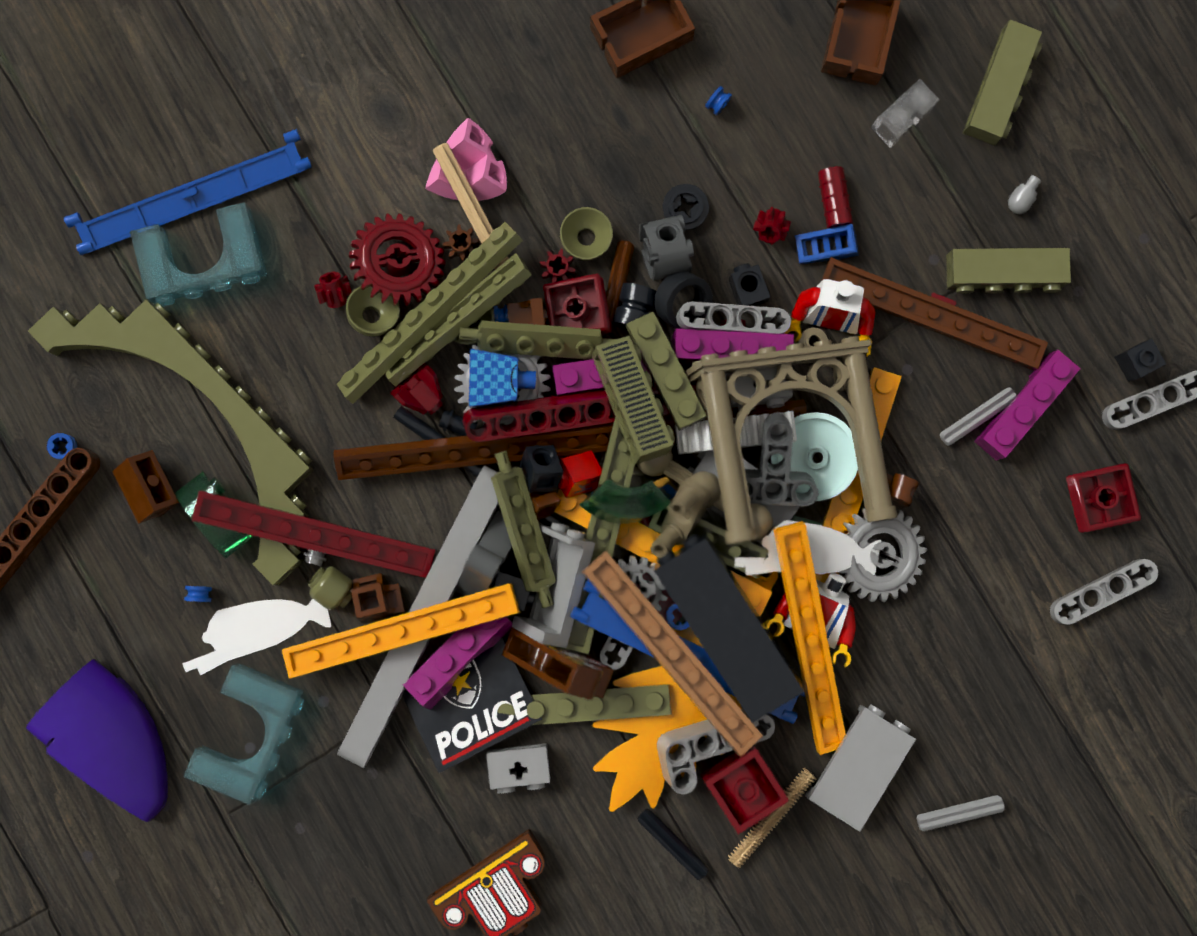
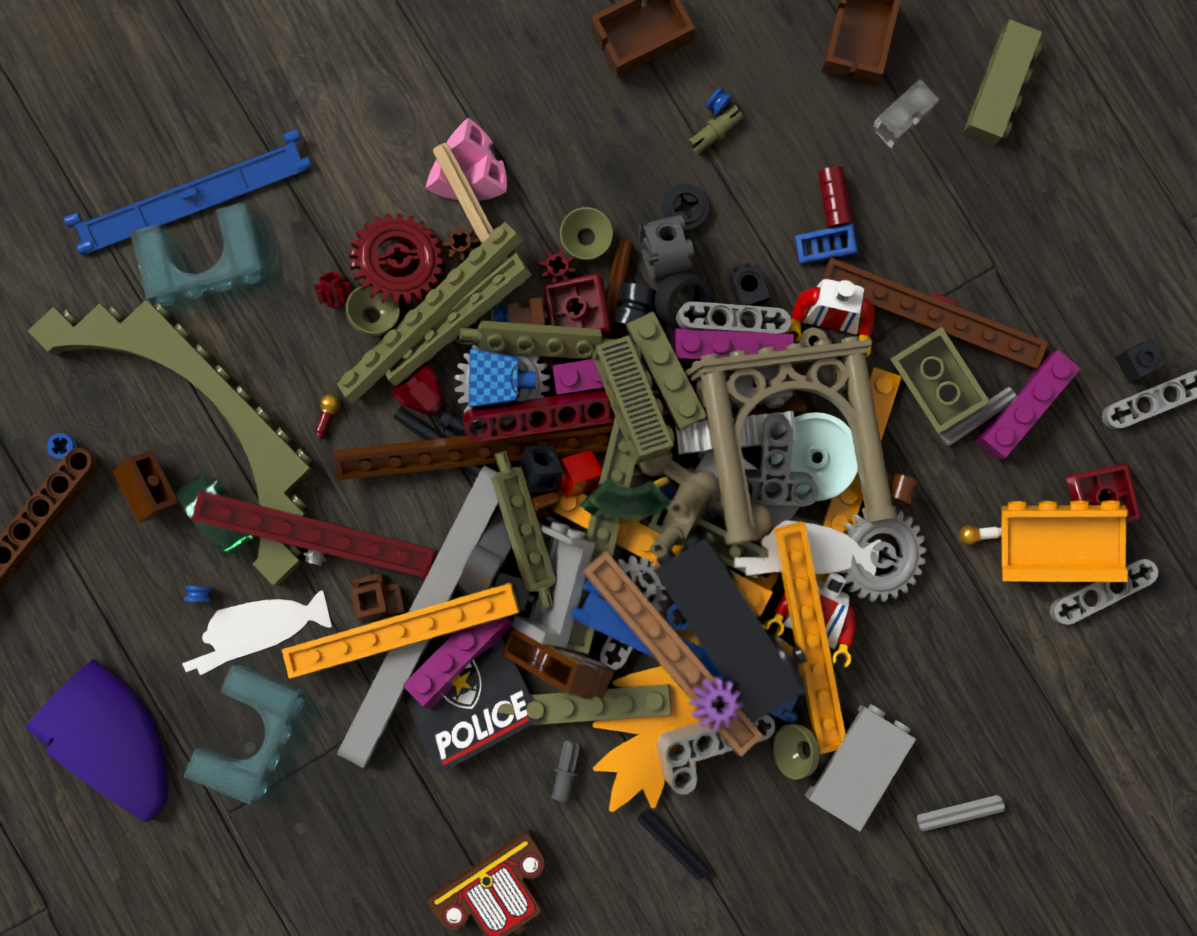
olive head [307,566,352,610] -> none
light grey brick [486,743,551,793] -> none
dark red brick [700,746,789,834] -> none
tan axle [728,768,816,868] -> none
dark red gear [753,207,791,245] -> none
olive brick [946,248,1071,294] -> none
light grey cylinder [1008,175,1041,214] -> none
none -> piece [315,394,341,439]
none -> dark grey axle [551,741,581,802]
none -> olive pin [688,105,744,155]
none -> medium lavender gear [689,677,743,731]
none -> black dish [772,635,808,689]
none -> olive piece [773,724,820,780]
none -> olive brick [891,327,990,434]
none -> piece [959,525,1002,546]
none -> light orange panel [1001,500,1128,582]

